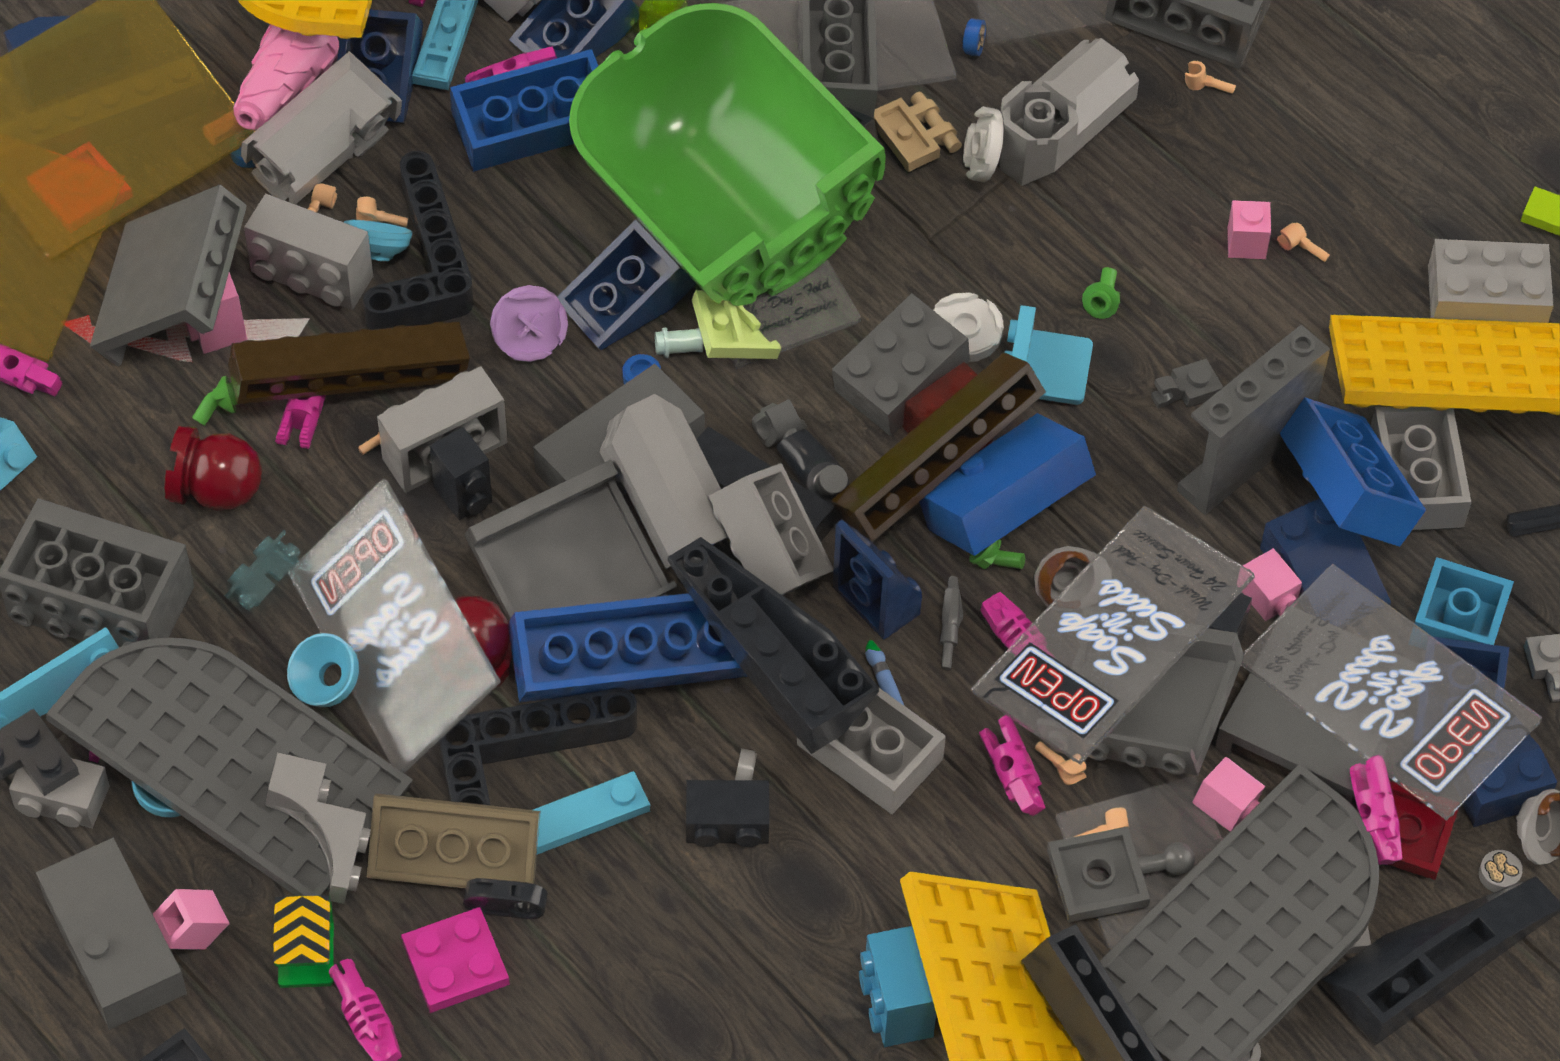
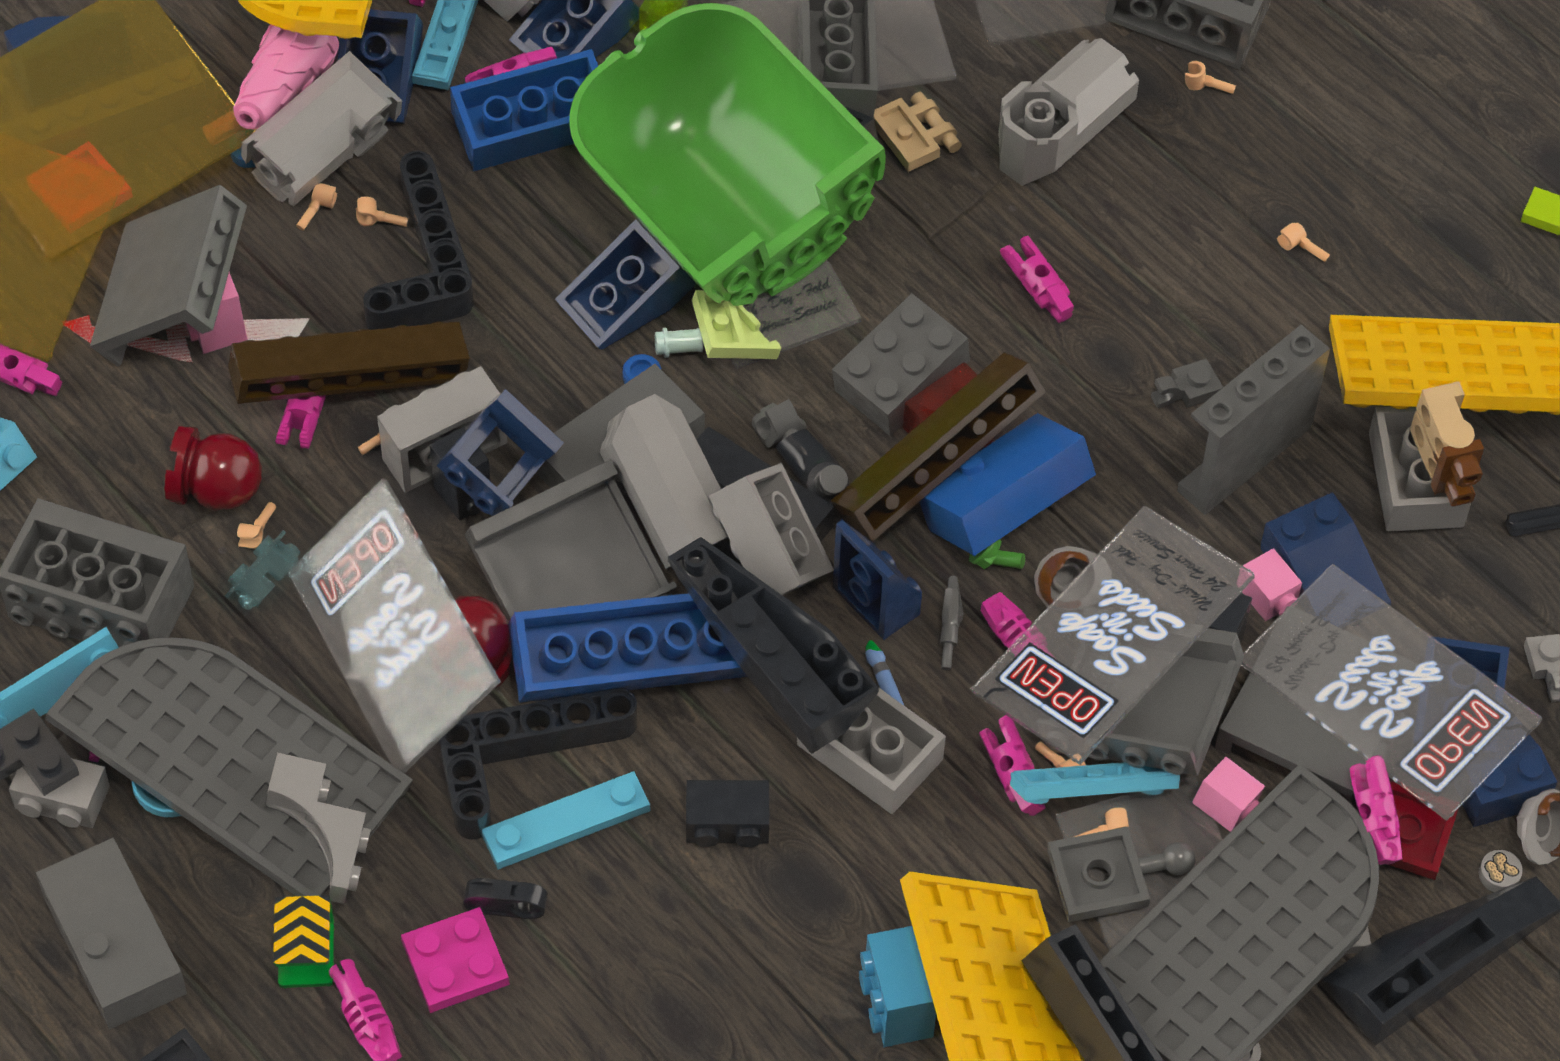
bright pink brick [153,889,230,949] -> none
bright green plate [192,376,238,426] -> none
light grey brick [244,193,373,310] -> none
medium azure piece [287,633,359,707] -> none
medium azure piece [344,220,412,261] -> none
dark tan tile [367,794,541,888] -> none
lavender tile [490,285,568,362] -> none
light grey tile [735,748,757,780] -> none
white tile [934,293,1004,362] -> none
blue tile [963,18,986,56] -> none
white tile [963,106,1004,182] -> none
medium azure bracket [1005,305,1093,405] -> none
bright green plate [1082,267,1120,319] -> none
bright pink brick [1227,201,1271,259] -> none
blue brick [1280,397,1426,547] -> none
dark azure brick [1408,557,1514,652] -> none
light grey brick [1428,239,1553,323] -> none
none -> light nougat hand [237,502,276,549]
none -> dark blue panel [436,389,564,516]
none -> dark pink hinge [1000,235,1074,323]
none -> medium azure plate [1010,762,1180,804]
none -> hips [1410,381,1484,507]

